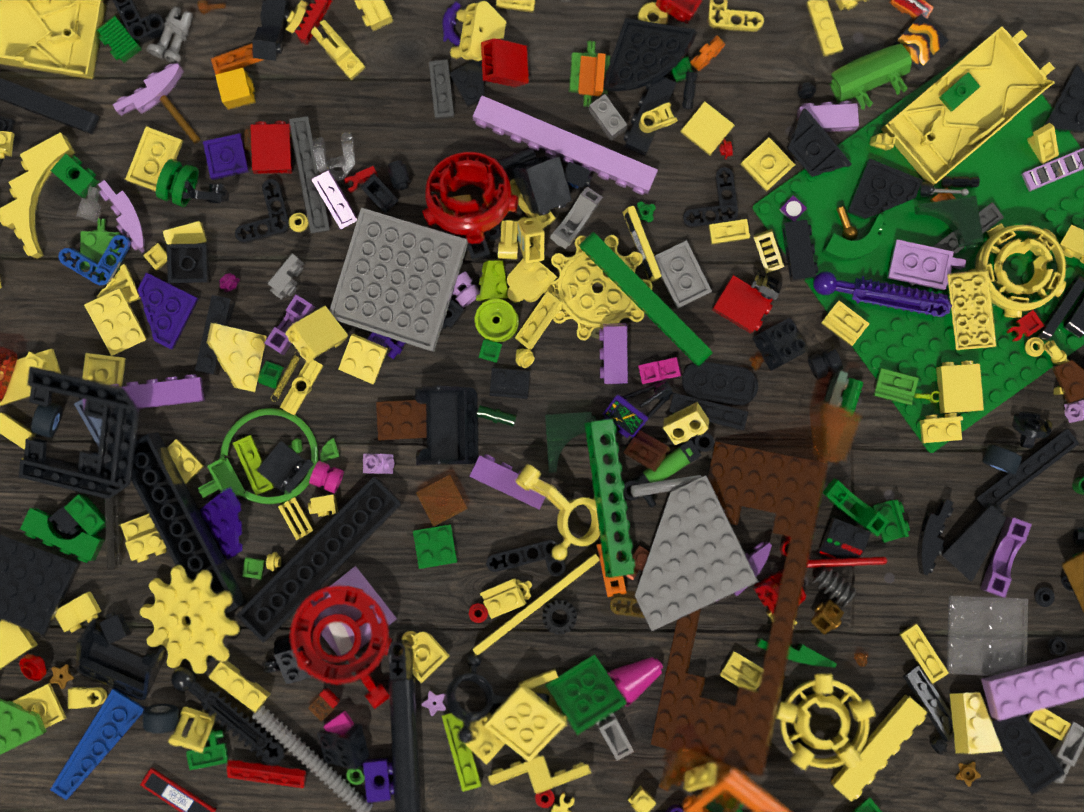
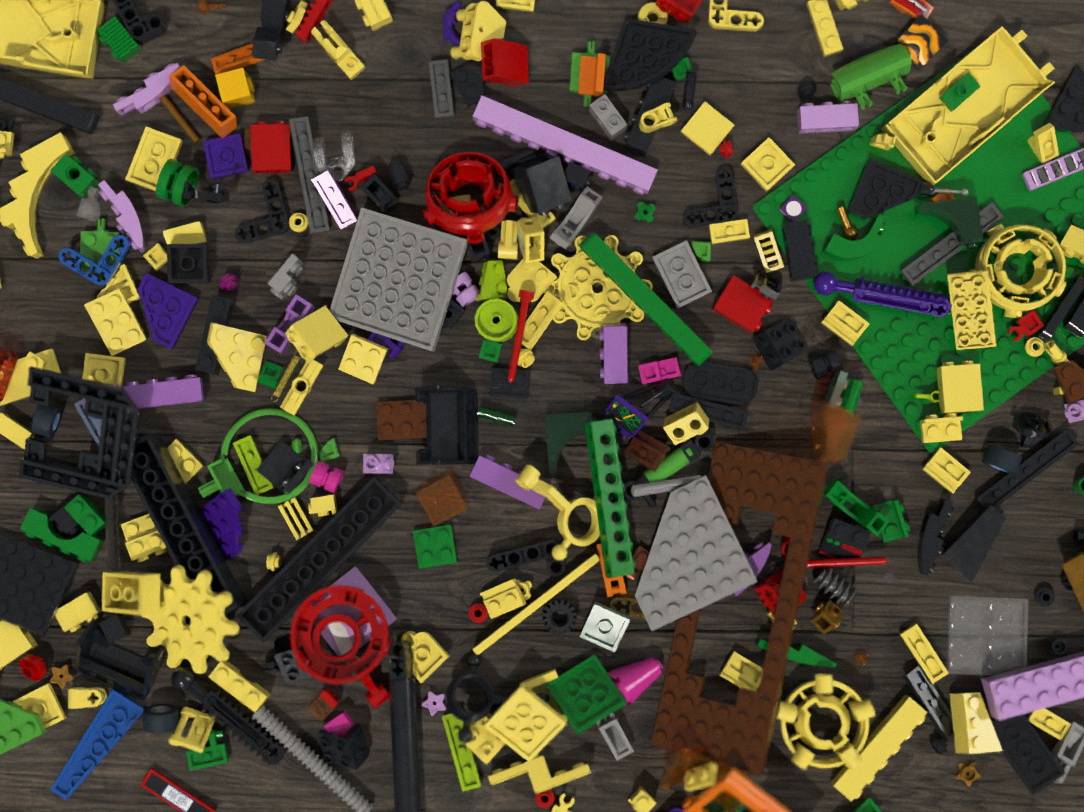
light grey piece [146,6,193,64] -> none
red plate [227,760,306,788] -> none
bright green tile [242,557,265,579] -> none
bright green plate [346,766,365,785] -> none
dark purple brick [363,757,394,802] -> none
light yellow tile [623,206,662,282] -> none
orange plate [690,35,725,71] -> none
black wing [786,108,852,177] -> none
bright green plate [873,368,919,405] -> none
lavender tile [887,240,966,290] -> none
black axle [941,176,980,188] -> none
medium lavender arch [980,517,1032,598] -> none
none -> light yellow brick [102,571,160,615]
none -> orange brick [169,65,237,139]
none -> red piece [507,290,535,382]
none -> plate [579,602,631,652]
none -> bright green tile [691,241,711,262]
none -> light yellow plate [922,448,971,494]

